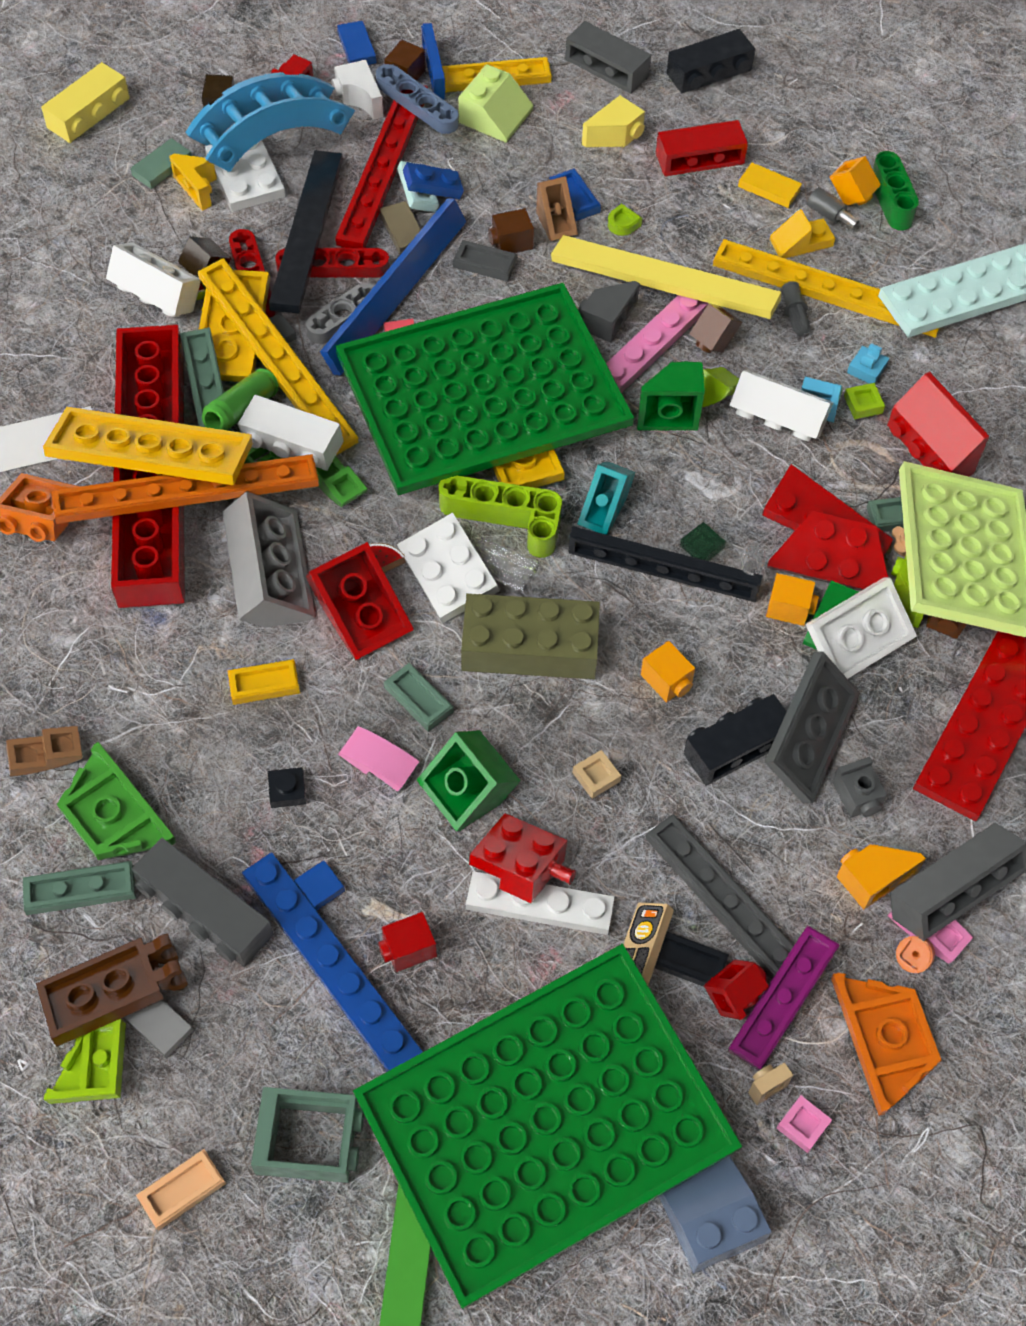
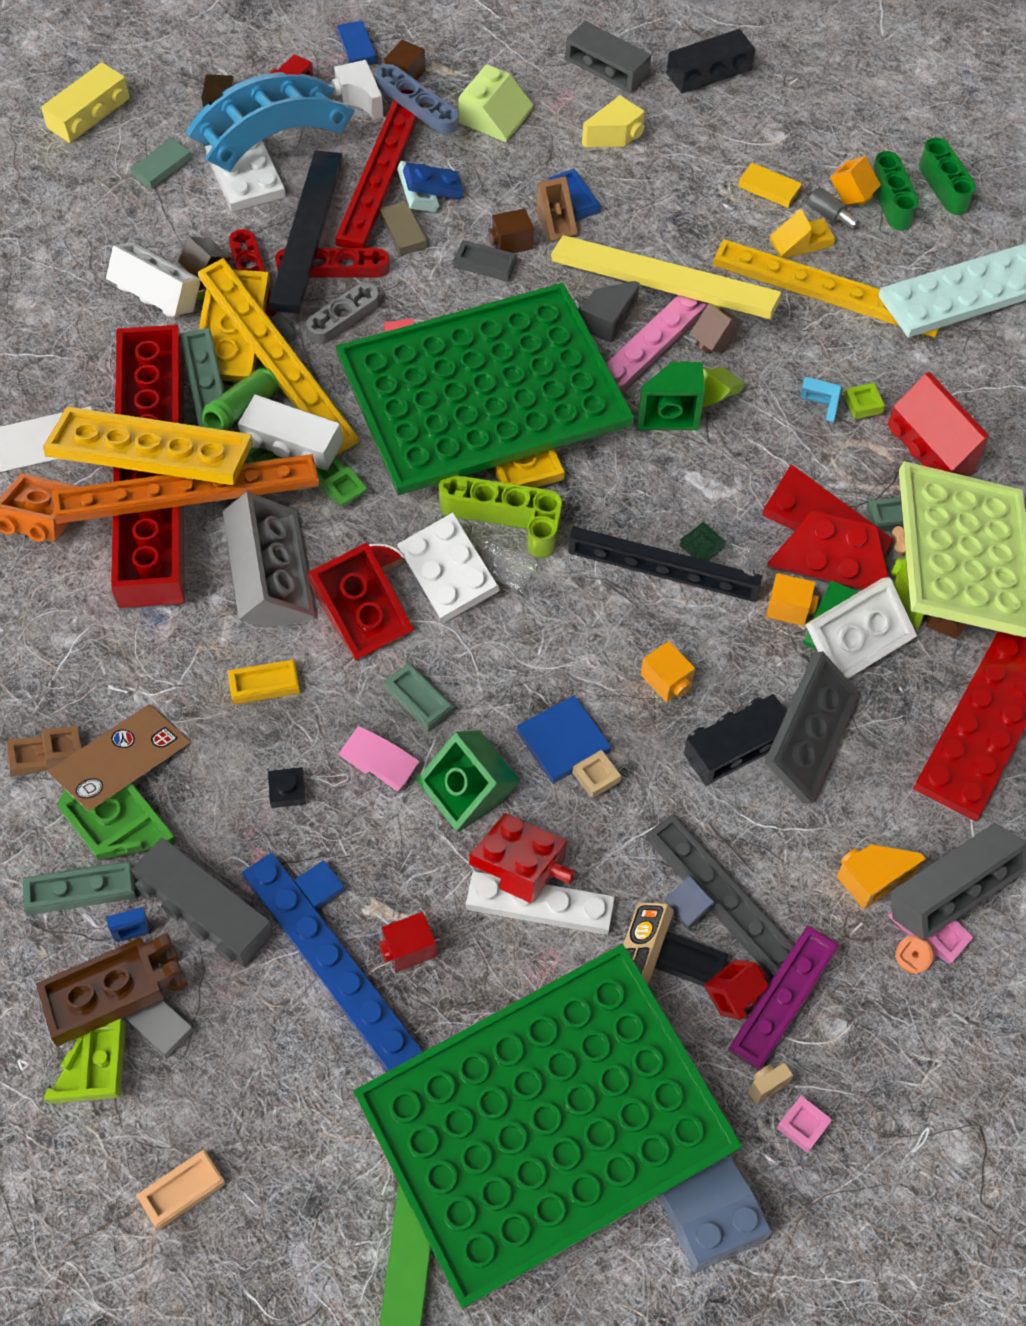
yellow slope [169,154,217,211] -> none
sand green window [251,1087,364,1183] -> none
blue tile [320,198,466,375] -> none
blue tile [421,23,445,100] -> none
yellow tile [442,57,552,92] -> none
olive brick [461,593,600,679] -> none
teal slope [577,461,636,535] -> none
lime tile [608,203,643,236] -> none
red brick [656,120,748,177] -> none
white brick [729,370,834,442] -> none
dark grey axle [781,281,811,336] -> none
orange wing [831,972,941,1116] -> none
dark grey brick [832,757,887,818] -> none
medium azure tile [847,343,889,384] -> none
none -> medium nougat sticker [47,704,191,812]
none -> blue tile [106,907,151,942]
none -> blue tile [516,695,611,784]
none -> tile [664,875,717,927]
none -> green beam [919,137,976,215]

